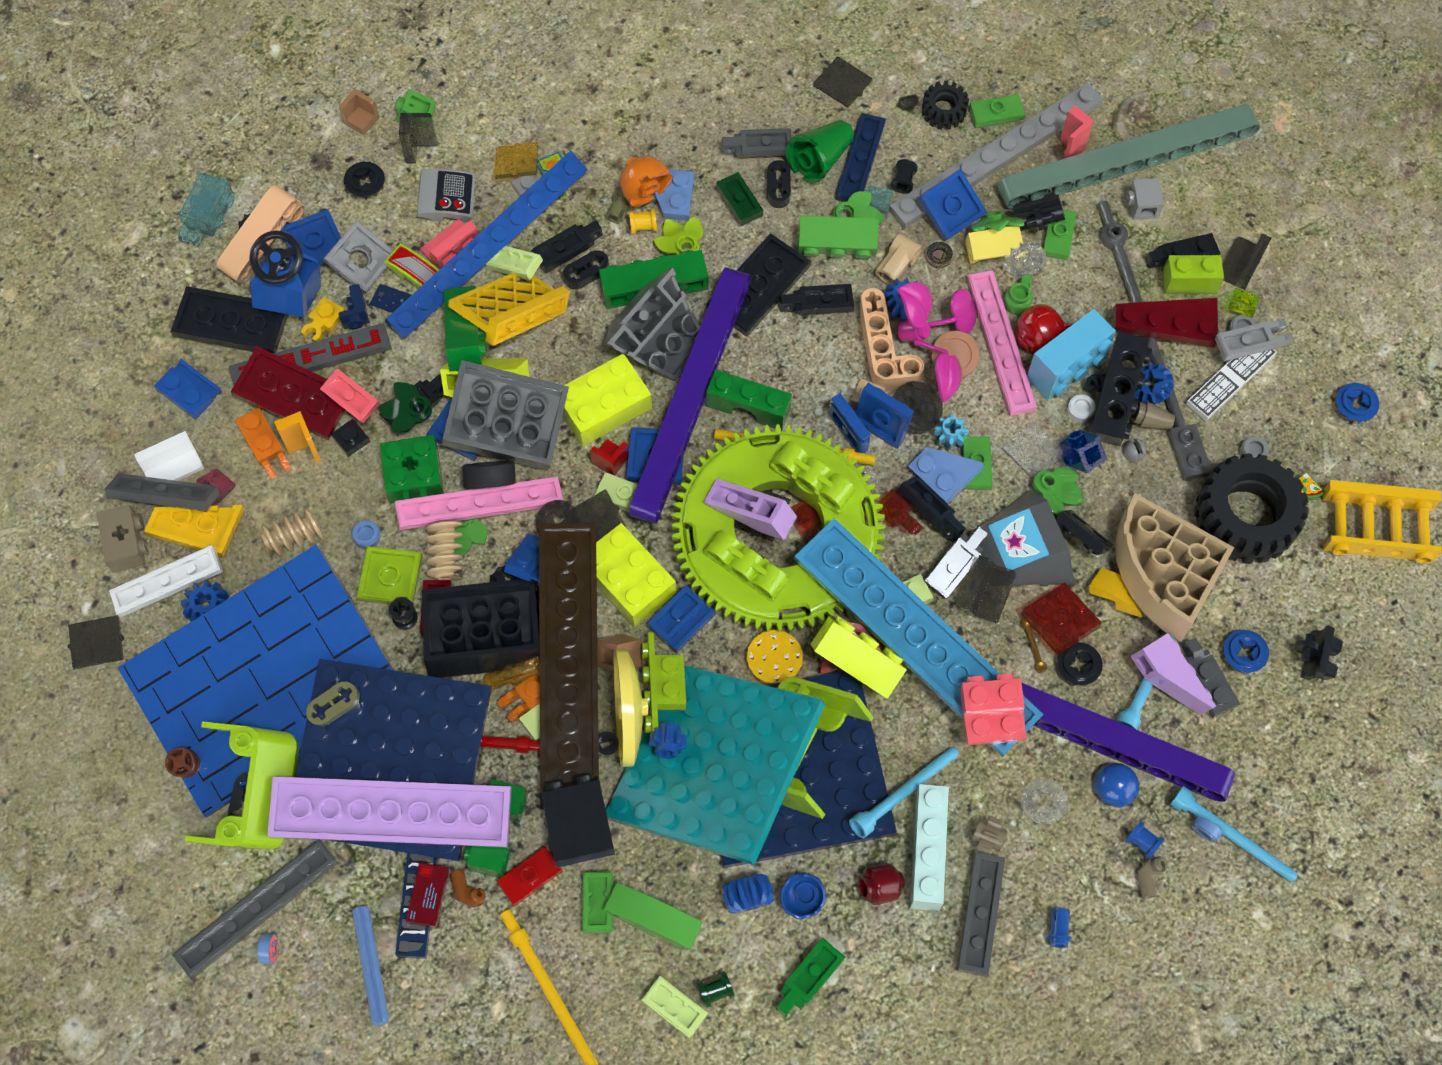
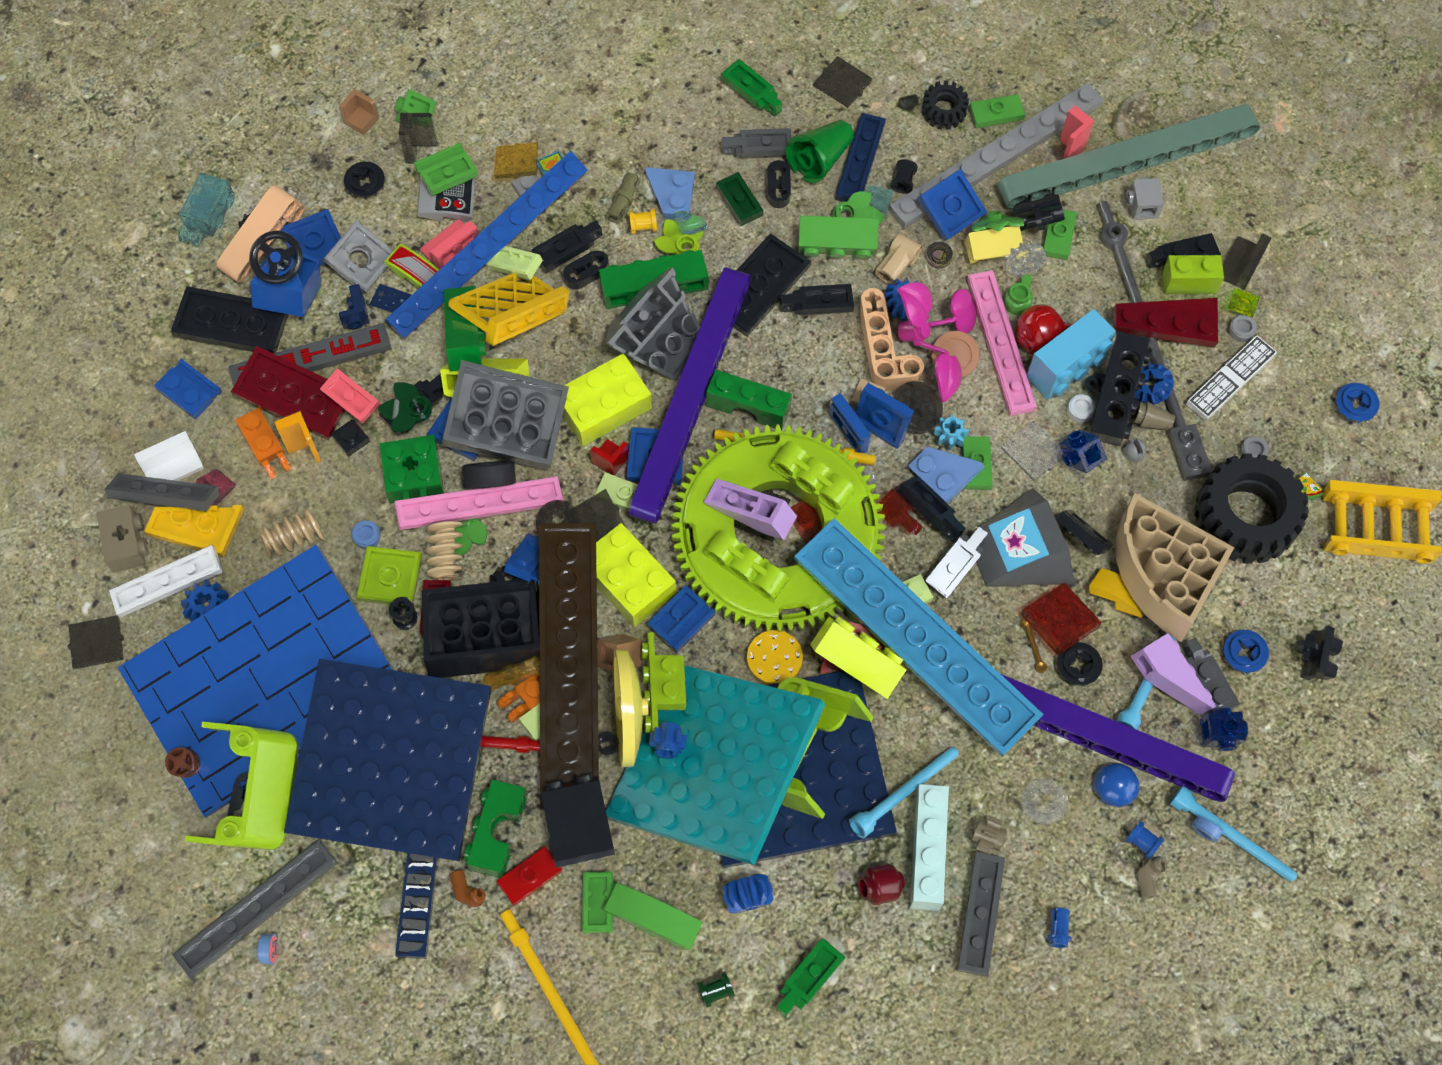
lavender plate [267,777,512,847] -> none
yellow plate [301,296,346,342] -> none
olive beam [306,682,360,726] -> none
medium blue axle [352,906,389,1026] -> none
dark red tile [406,862,450,928] -> none
orange cylinder [620,156,673,207] -> none
yellowish green plate [641,976,708,1039] -> none
blue hair [780,872,826,920] -> none
clear smoke panel [959,555,1016,623] -> none
coral plate [960,674,1027,745] -> none
bright green plate [1033,467,1084,516] -> none
light grey hinge [1215,319,1294,361] -> none
none -> bright green plate [414,143,478,196]
none -> clear light blue tile [674,211,707,235]
none -> green hinge [721,59,782,117]
none -> clear blue brick [1199,708,1248,751]

